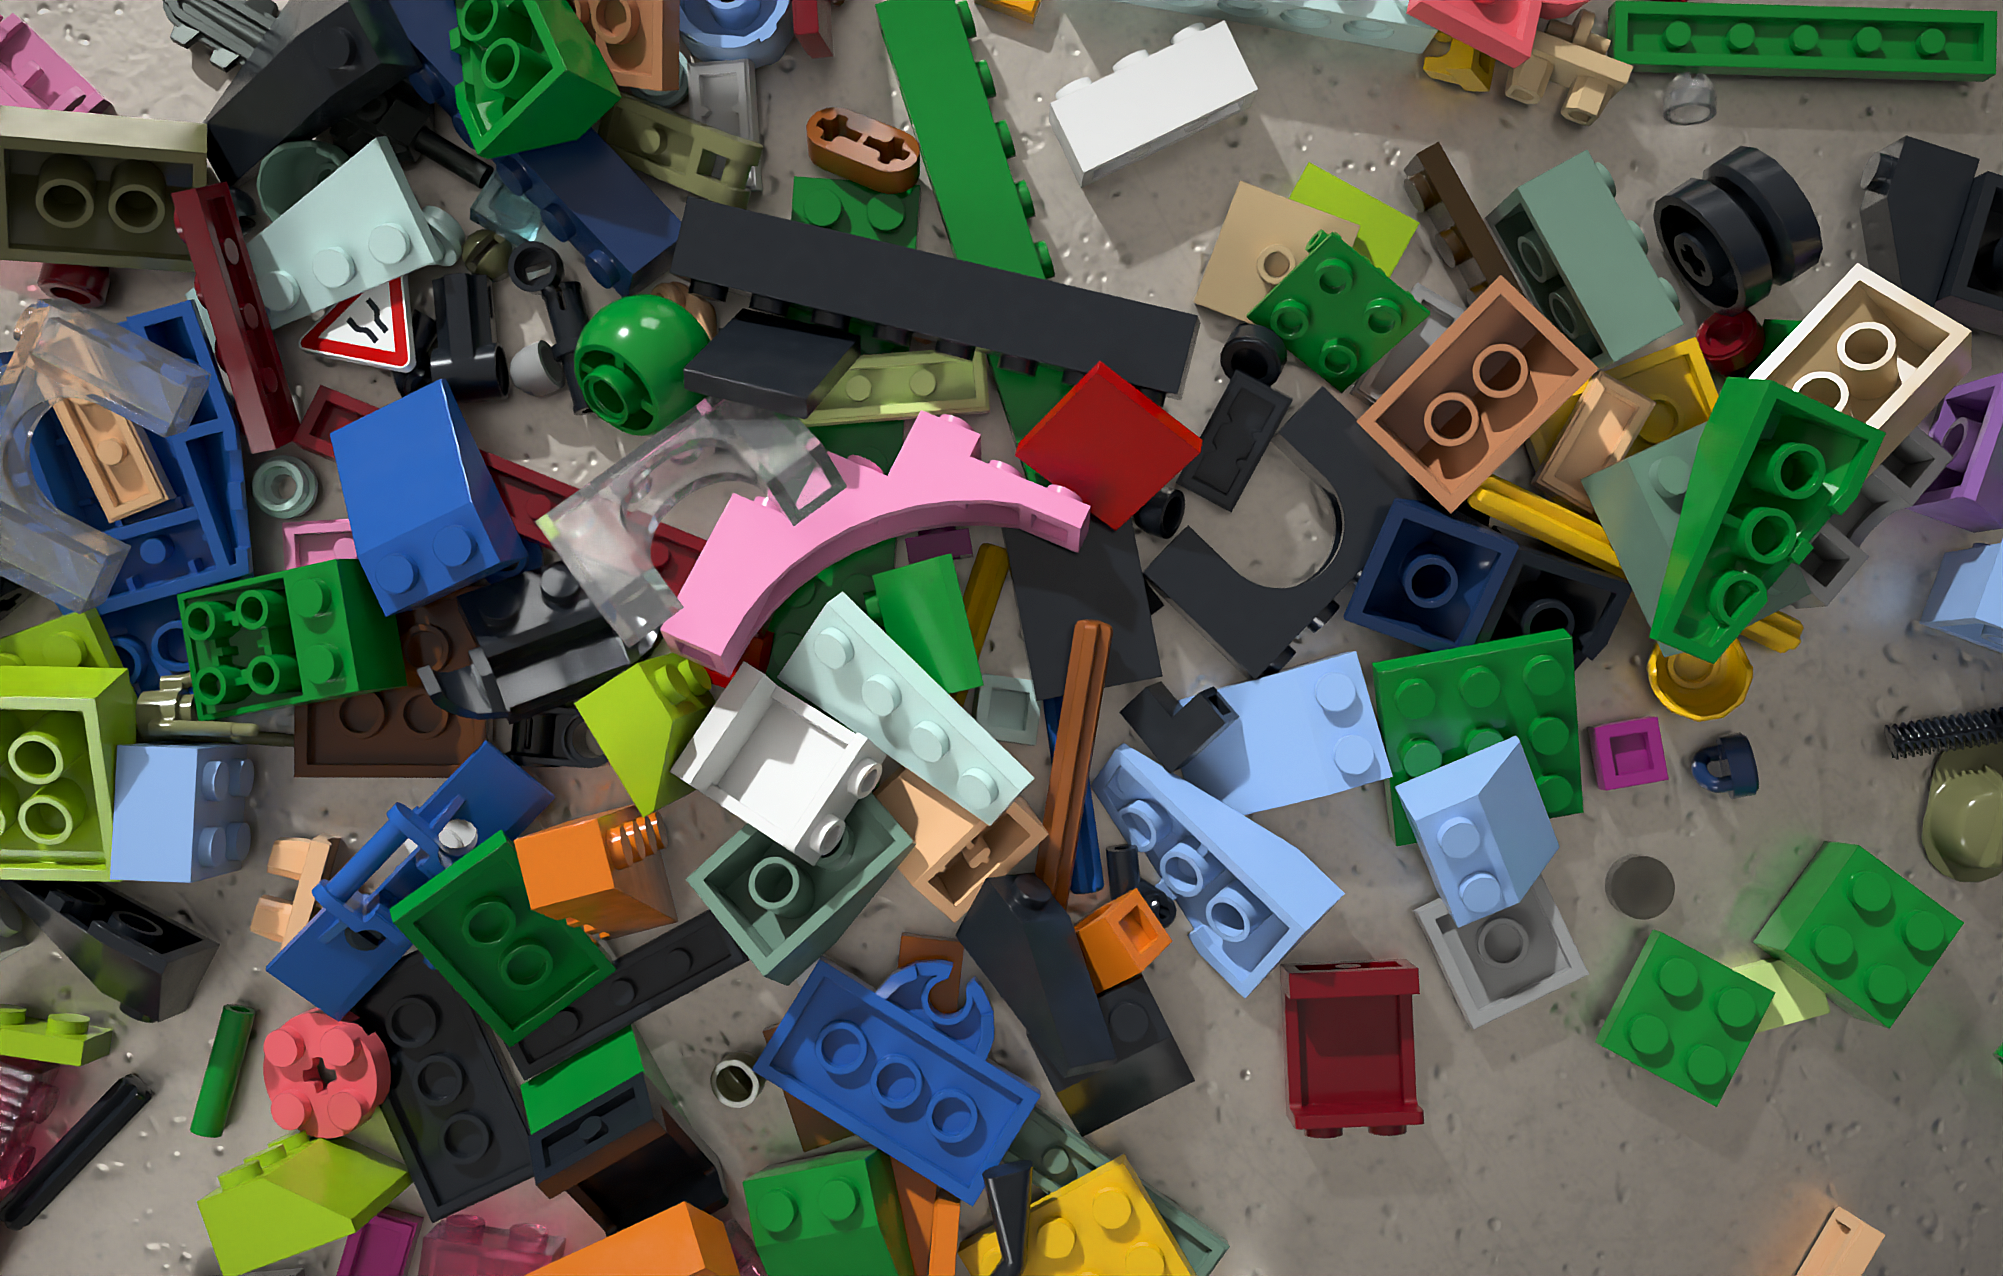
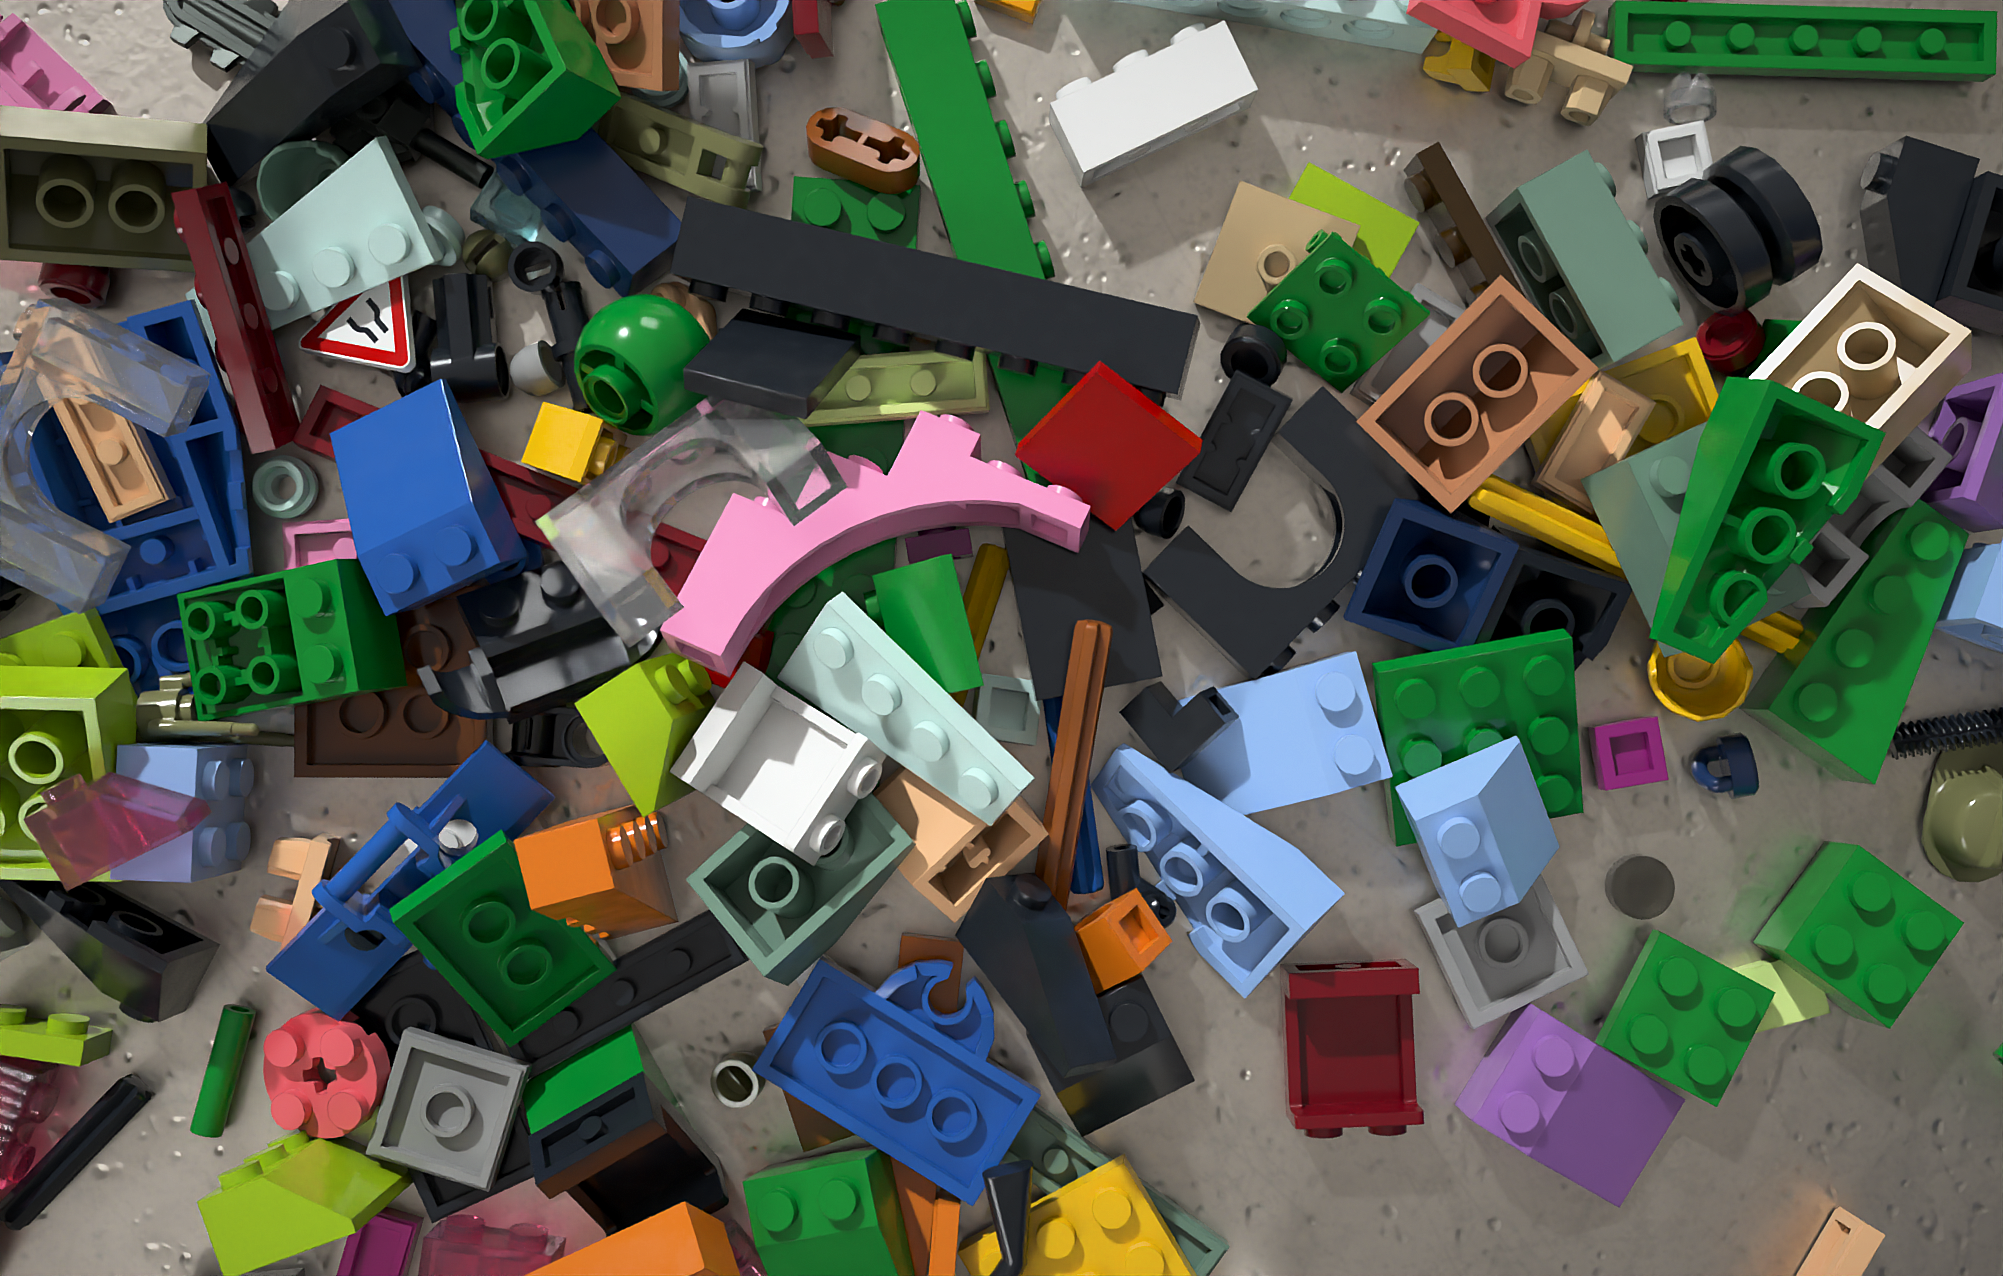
none -> clear pink slope [23,772,212,891]
none -> light grey tile [366,1026,532,1192]
none -> yellow slope [521,402,631,494]
none -> medium lavender slope [1455,1003,1685,1208]
none -> white tile [1635,120,1713,199]
none -> green wedge [1739,499,1969,785]

